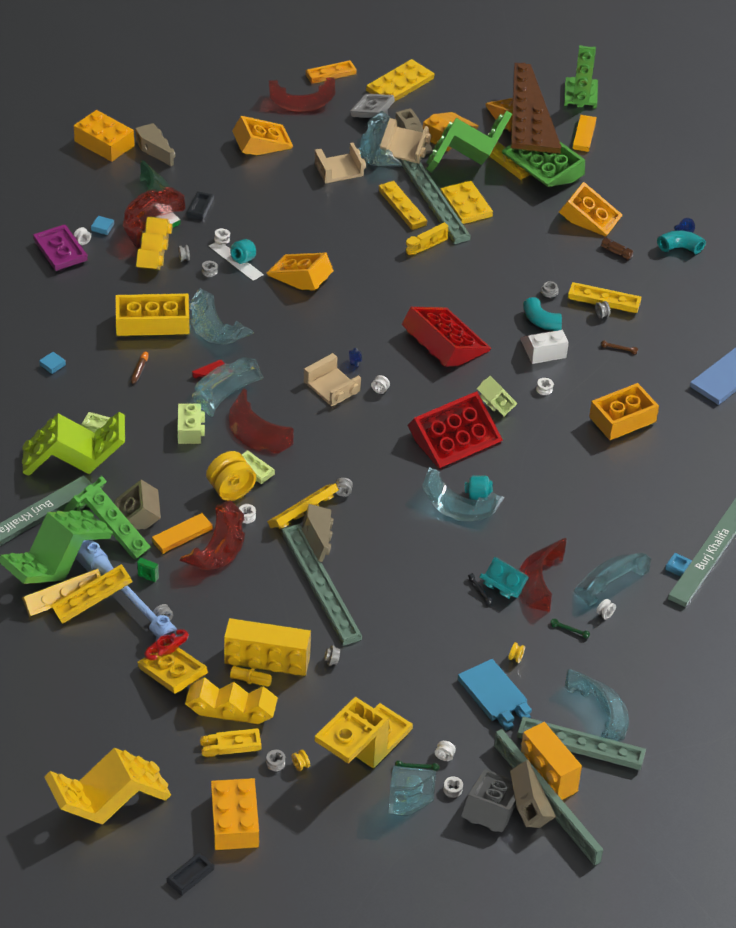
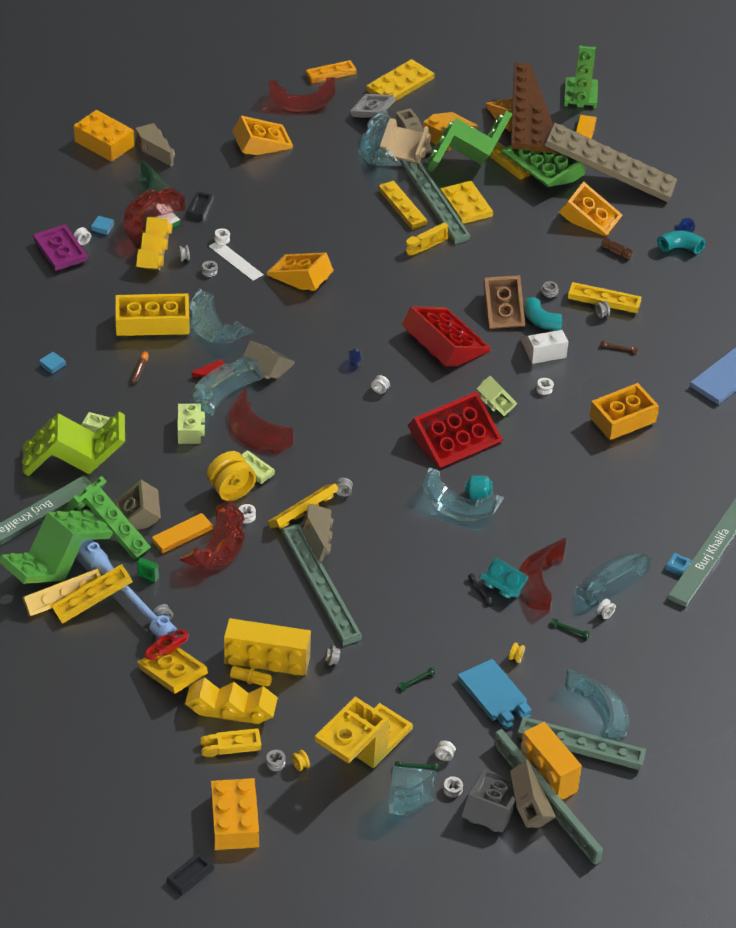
yellow bracket [44,748,171,825] -> none
teal head [230,239,256,264] -> none
tan panel [304,353,361,406] -> none
tan panel [314,143,366,183] -> none
none -> dark tan slope [241,341,295,379]
none -> dark green hinge [398,667,436,691]
none -> medium nougat slope [483,275,525,329]
none -> dark tan plate [544,123,677,202]

